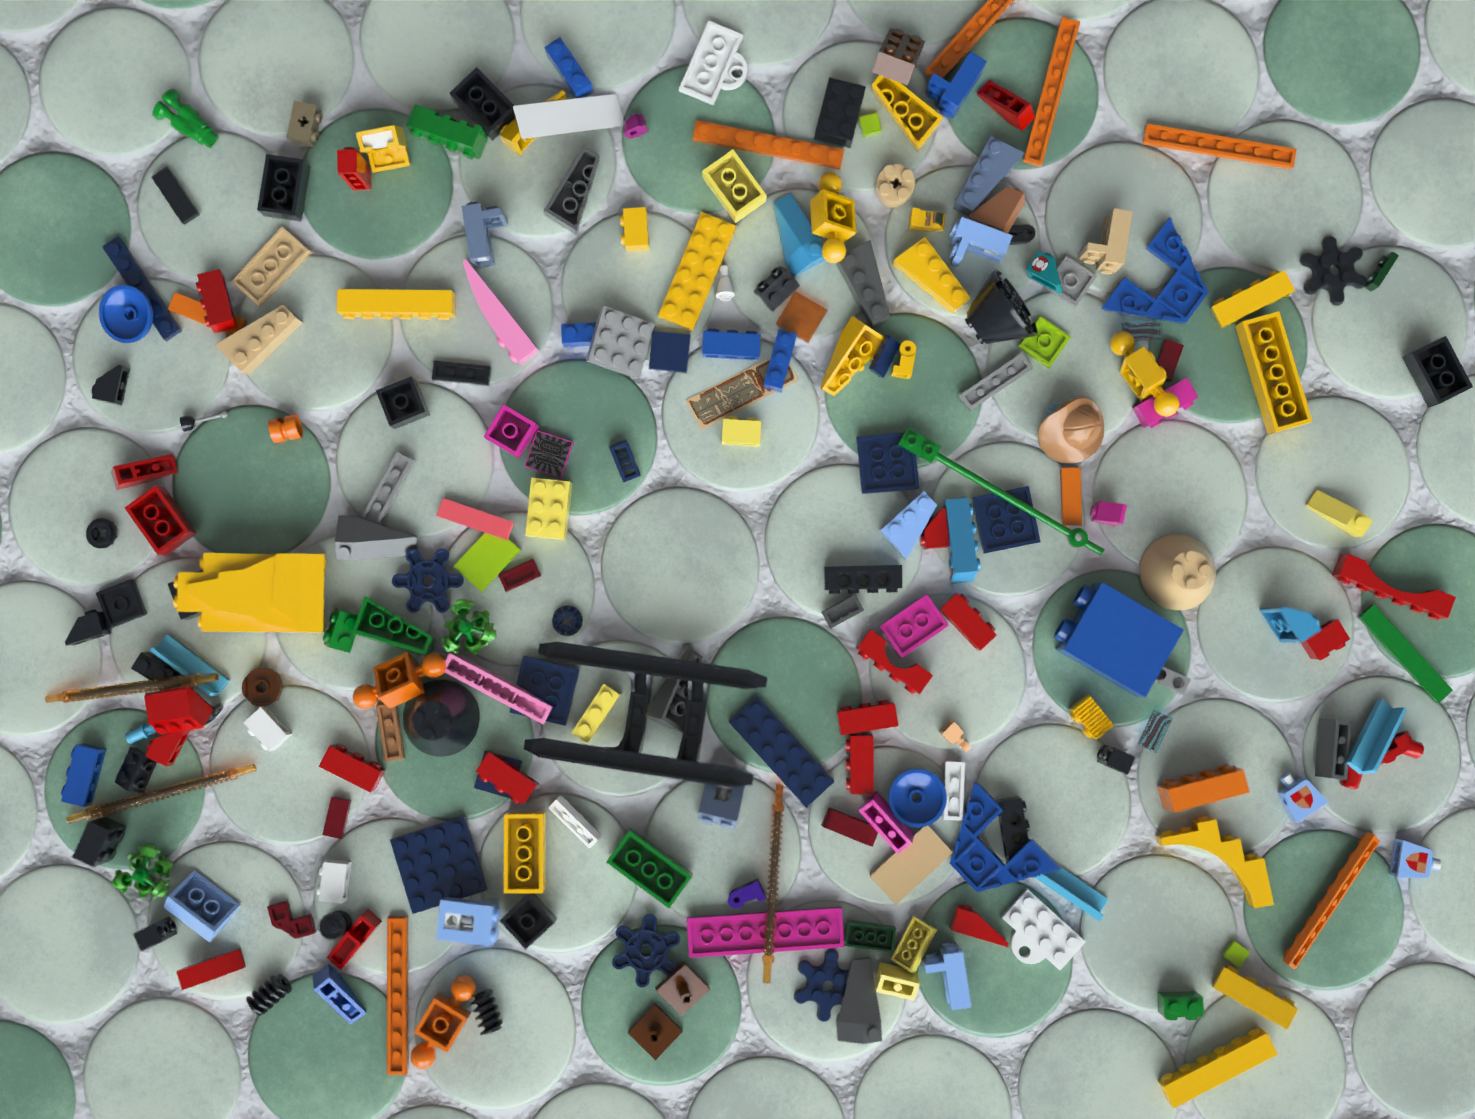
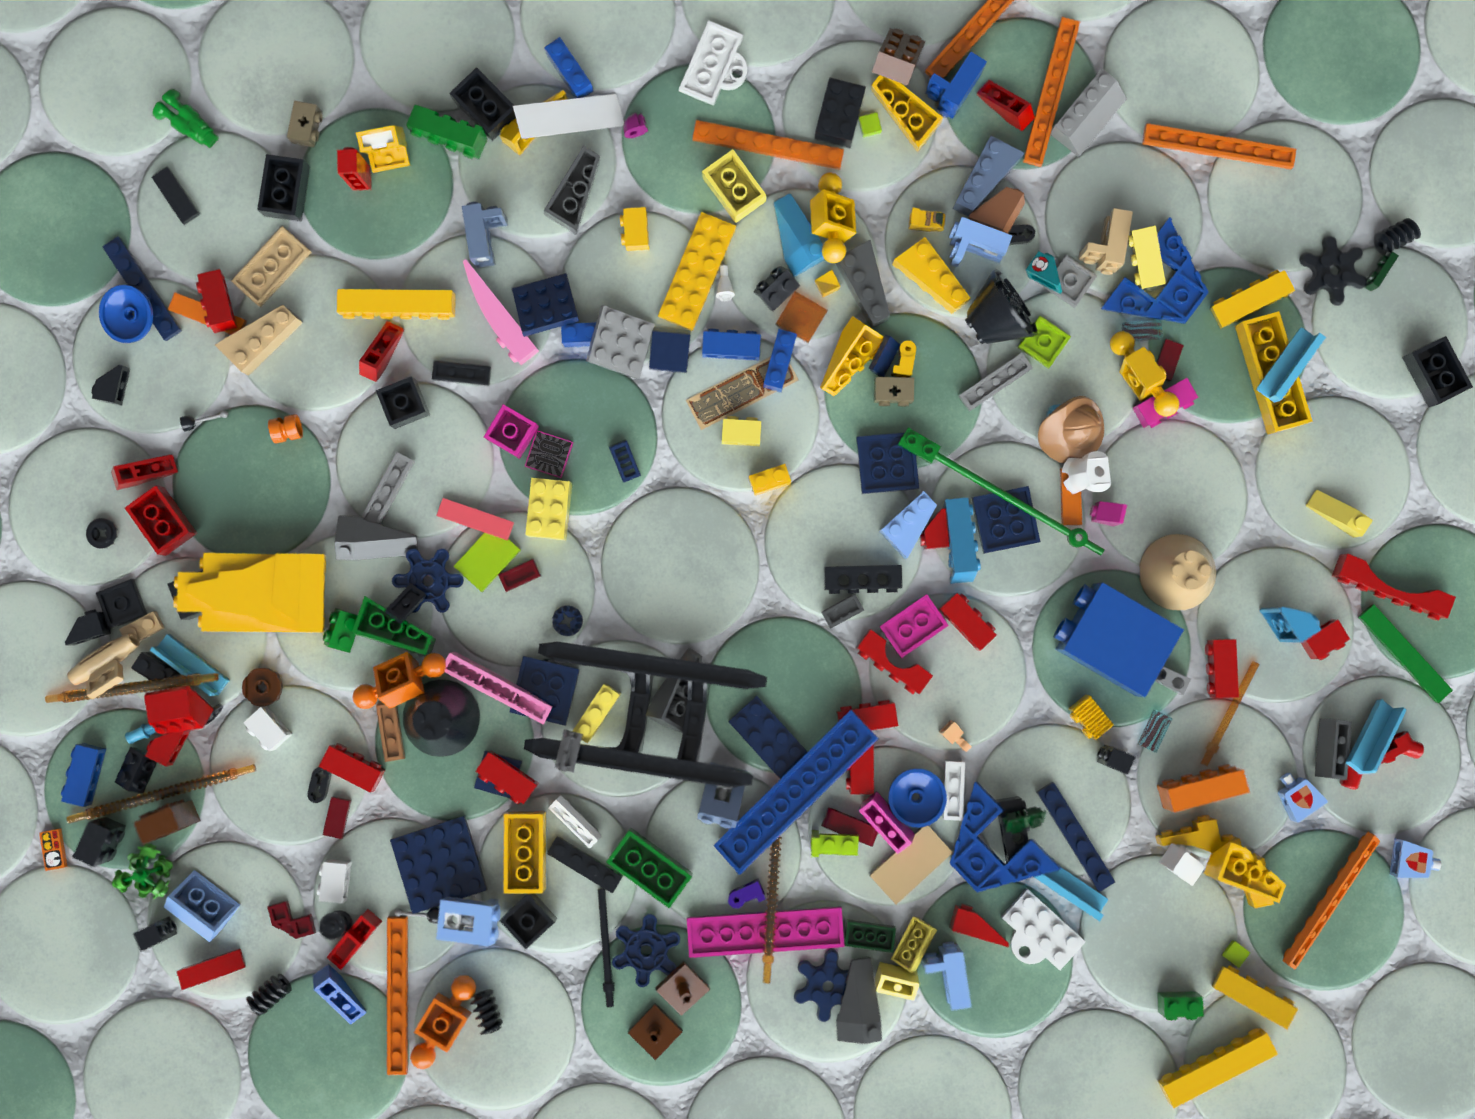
bright green plant [441,599,497,655] -> none
tan brick [875,164,915,208] -> none
none -> tile [39,828,67,871]
none -> tan plate [67,633,140,699]
none -> tan plate [119,611,164,641]
none -> reddish brown brick [133,799,201,845]
none -> black beam [307,767,332,803]
none -> red slope [359,321,404,382]
none -> black plate [385,583,426,624]
none -> hinge [395,908,439,924]
none -> dark blue plate [512,273,579,337]
none -> black plate [547,836,623,894]
none -> flat silver hinge [555,729,583,772]
none -> black bar [598,888,615,1007]
none -> blue plate [713,710,879,875]
none -> yellow brick [748,464,791,496]
none -> lime bracket [811,830,859,858]
none -> yellow slope [814,270,841,297]
none -> dark tan brick [874,377,914,407]
none -> dark green hinge [1002,806,1047,834]
none -> dark blue plate [1036,782,1115,892]
none -> light grey slope [1050,69,1127,157]
none -> white piece [1062,451,1111,494]
none -> light yellow brick [1128,226,1166,289]
none -> white brick [1159,843,1205,886]
none -> clear orange bar [1201,661,1260,767]
none -> yellow wedge [1203,842,1286,903]
none -> red brick [1205,639,1239,698]
none -> medium azure panel [1256,328,1326,403]
none -> black piece [1374,218,1421,255]

